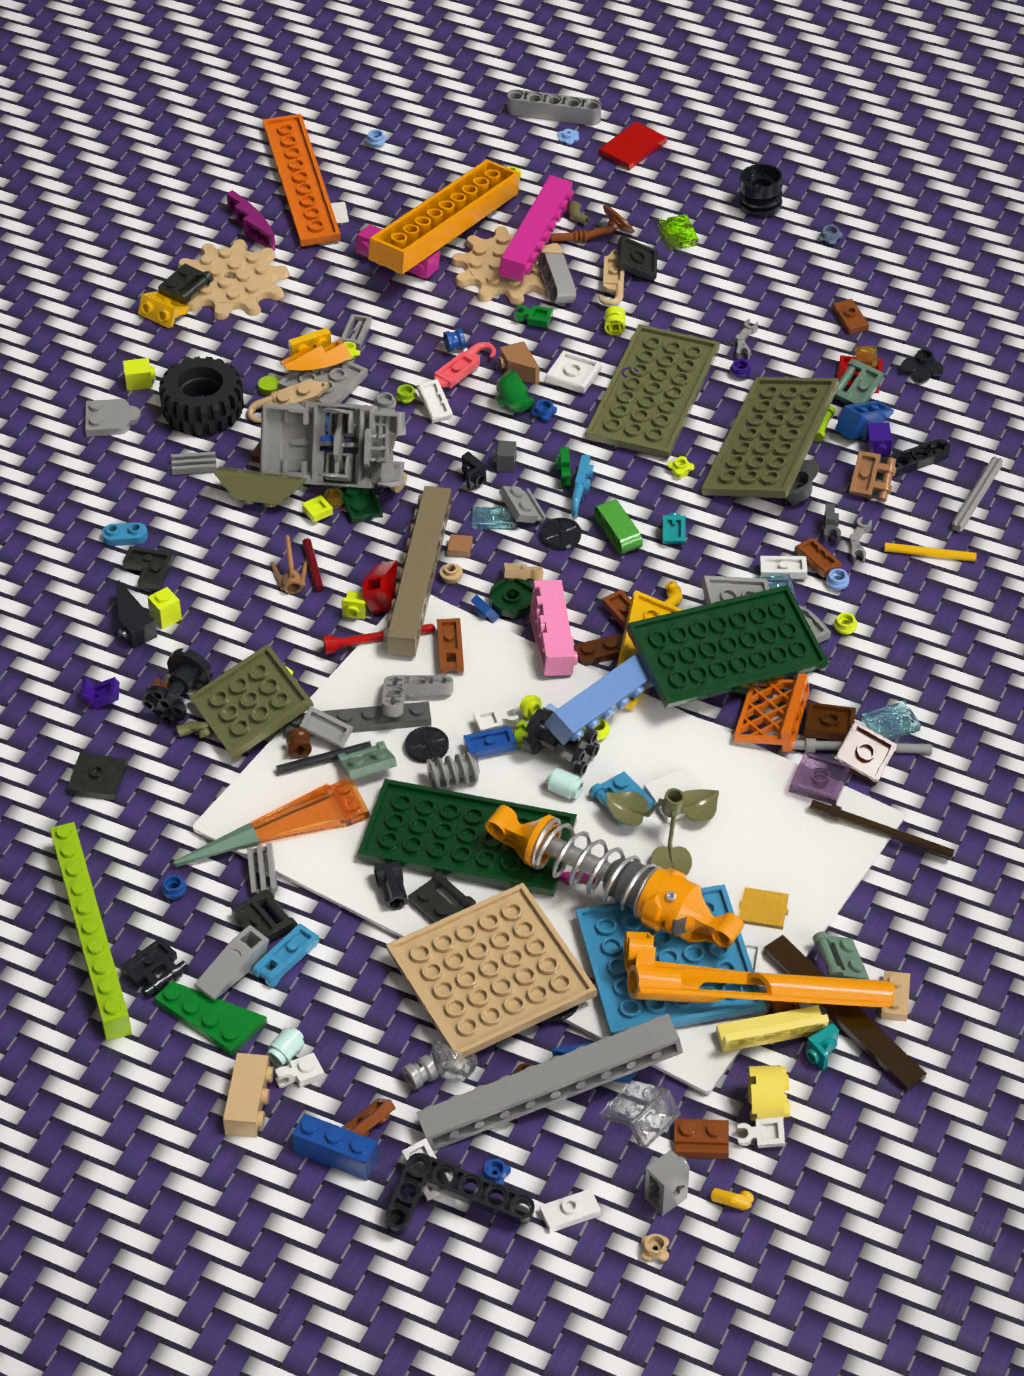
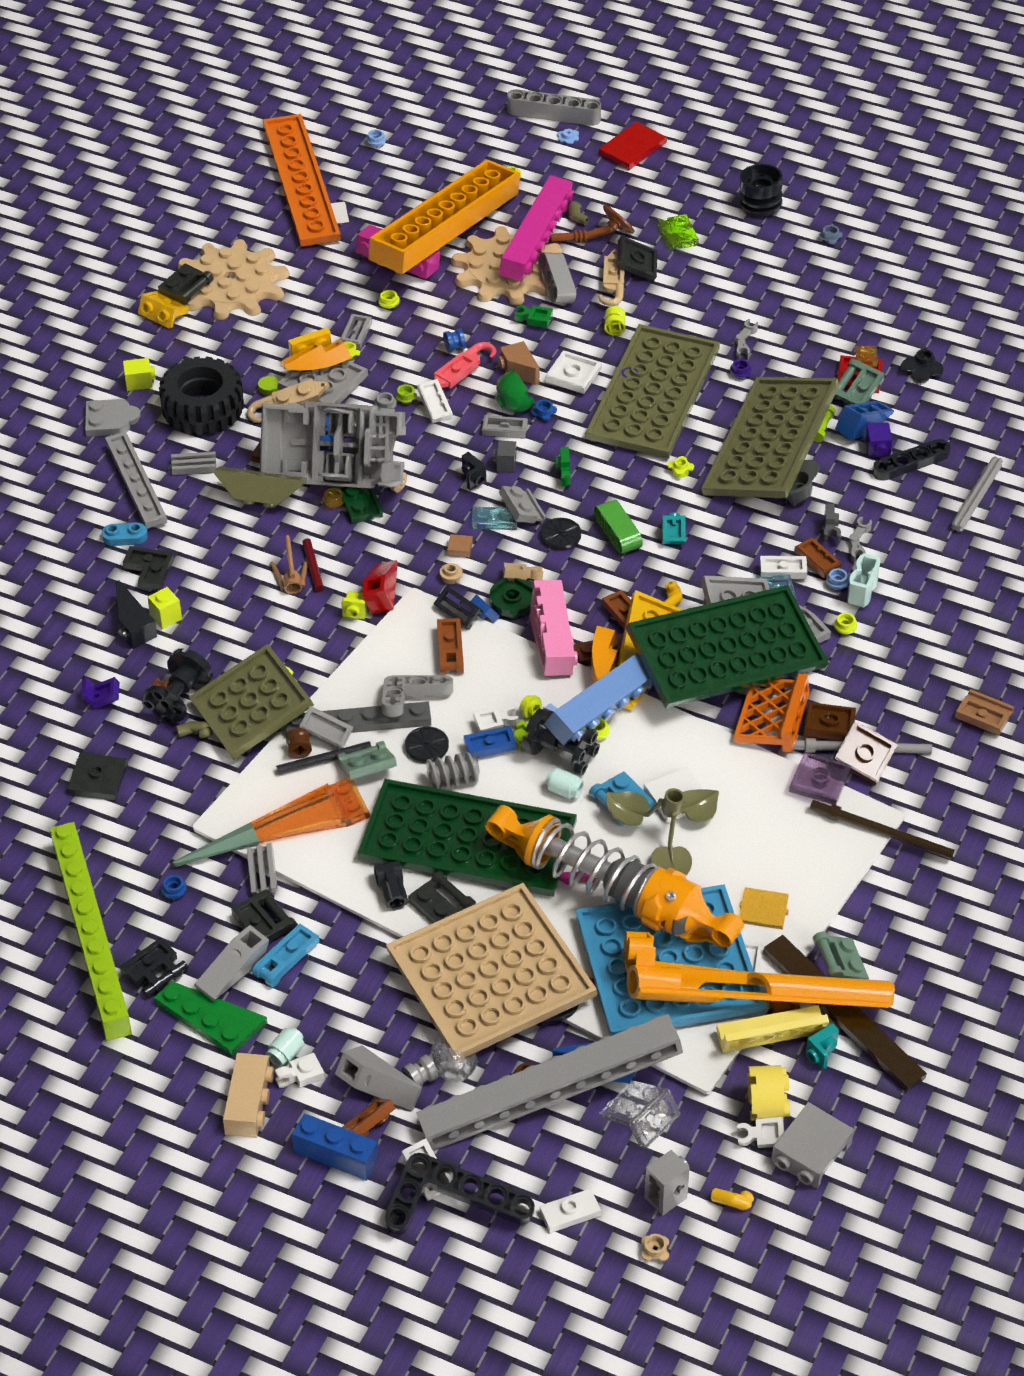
magenta slope [226,190,276,251] -> none
neon yellow plate [302,495,333,523] -> none
red piece [323,624,435,654] -> none
dark tan brick [383,486,451,657] -> none
blue plate [479,1159,511,1185] -> none
dark azure plate [571,454,594,519] -> none
dark orange plate [674,1118,729,1160] -> none
dark orange plate [832,299,869,335] -> none
medium nougat plate [849,450,897,502] -> none
clear light blue plate [861,700,921,740] -> none
tan plate [880,971,910,1022] -> none
yellow bar [884,542,977,562] -> none
none -> light grey plate [105,432,167,529]
none -> light grey slope [335,1045,423,1111]
none -> neon yellow plate [378,290,399,309]
none -> black tile [433,585,483,630]
none -> light grey tile [482,415,528,439]
none -> light orange slope [591,626,618,684]
none -> light grey panel [771,1102,855,1189]
none -> light aqua brick [847,553,880,608]
none -> medium nougat plate [955,689,1014,735]

